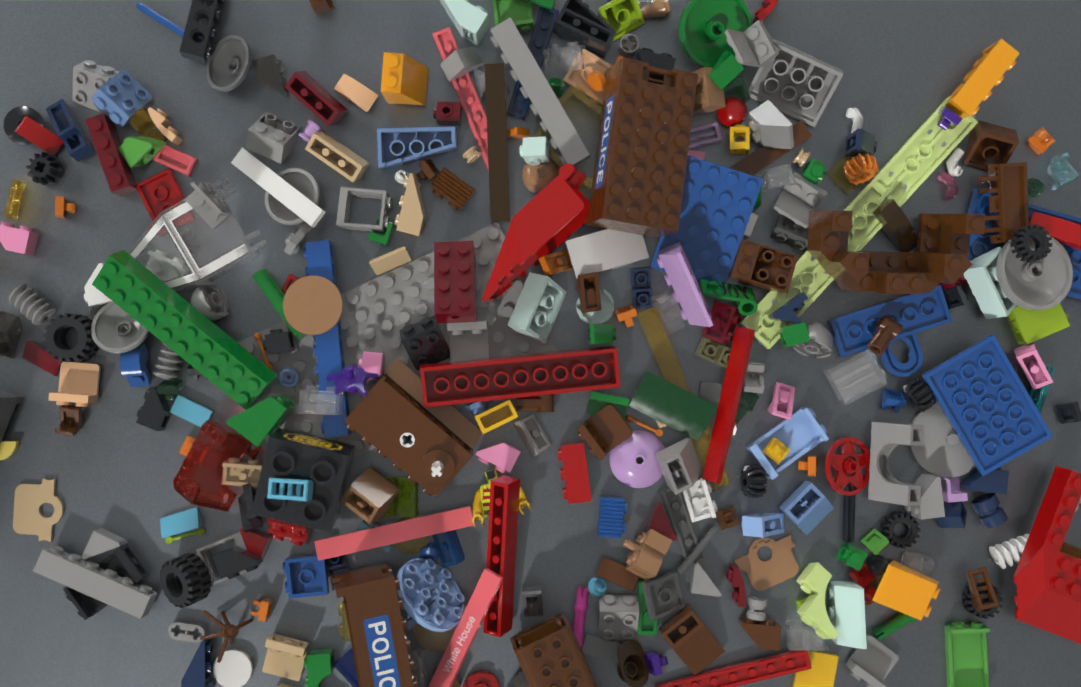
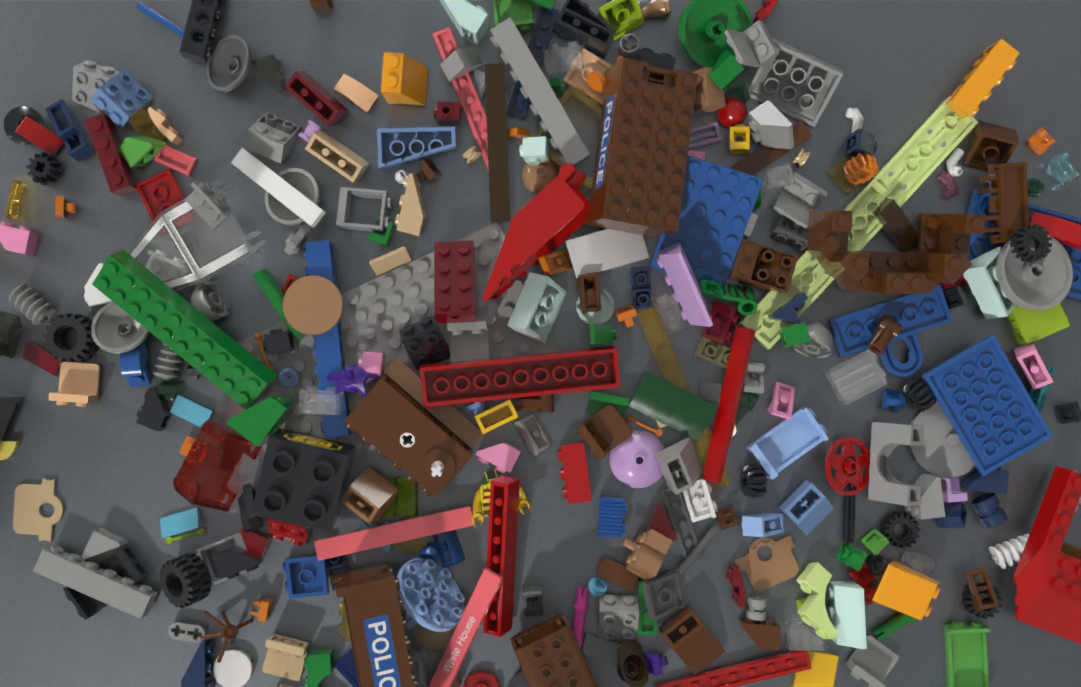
reddish brown bracket [55,405,83,436] -> none
tan bracket [221,458,263,487] -> none
medium azure slope [267,478,314,501] -> none
reddish brown brick [430,167,476,211] -> none
light grey slope [689,561,722,597] -> none
yellow tile [762,437,790,465] -> none
orange tile [798,455,818,477] -> none
green brick [800,158,826,185] -> none
dark purple tile [937,107,962,130] -> none

